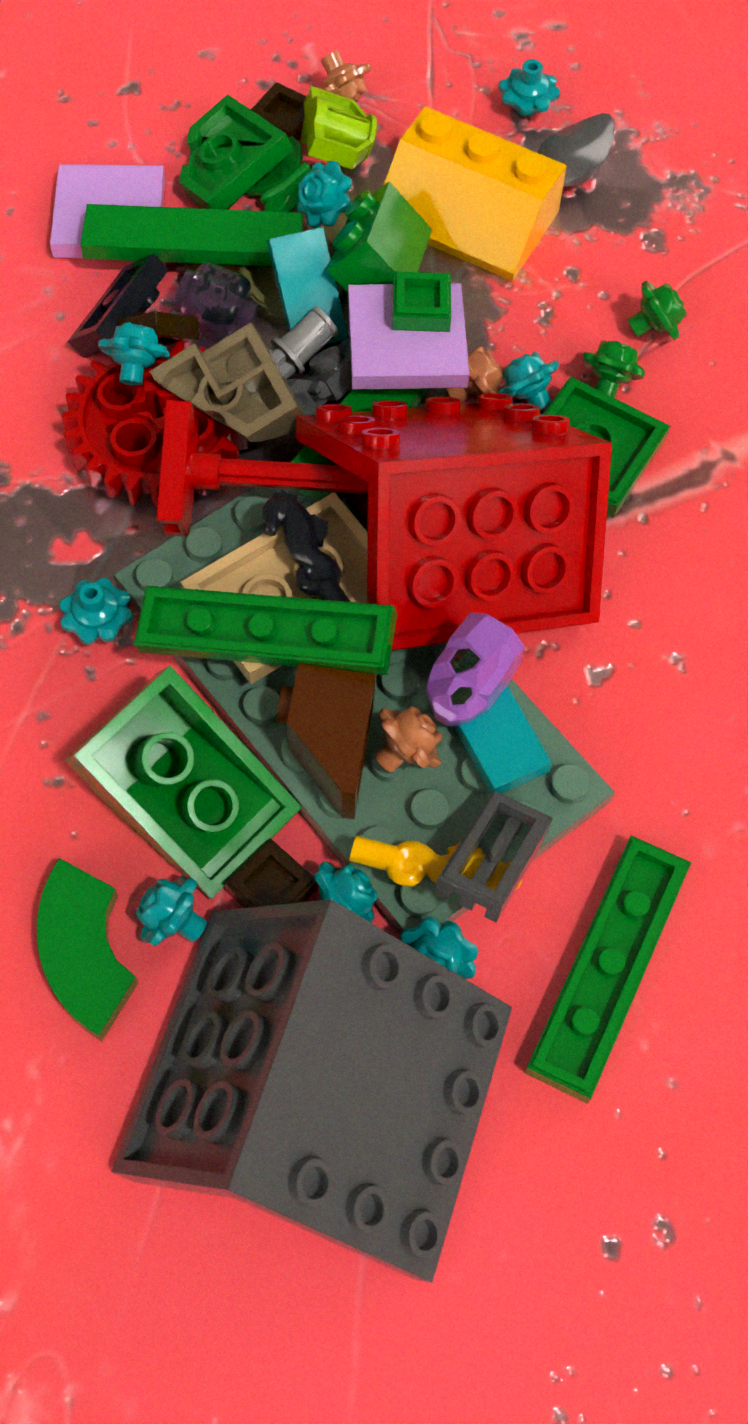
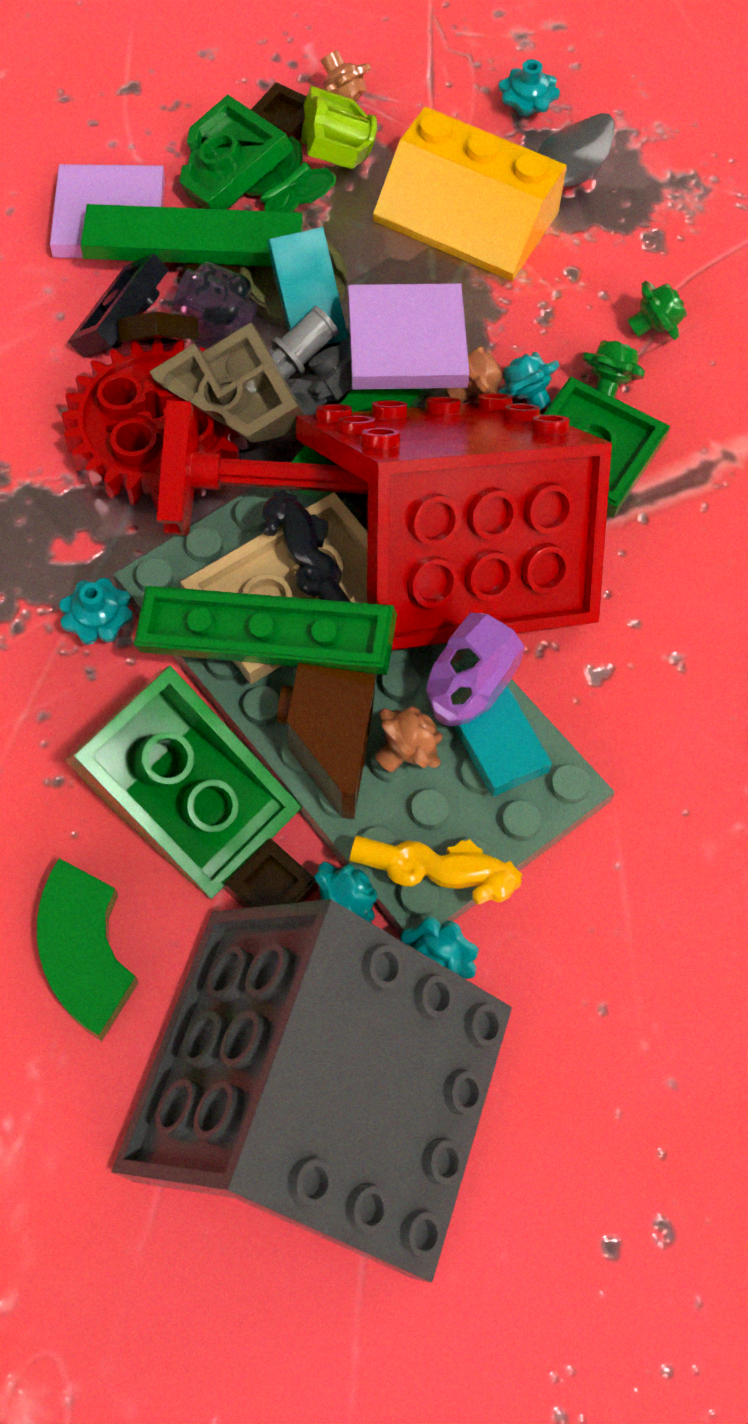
teal plant [98,322,170,386] -> none
teal plant [136,875,207,946] -> none
teal plant [296,161,352,228] -> none
green brick [327,181,432,293] -> none
green tile [392,271,451,332] -> none
dark grey tile [434,791,553,923] -> none
green tile [524,835,691,1104] -> none

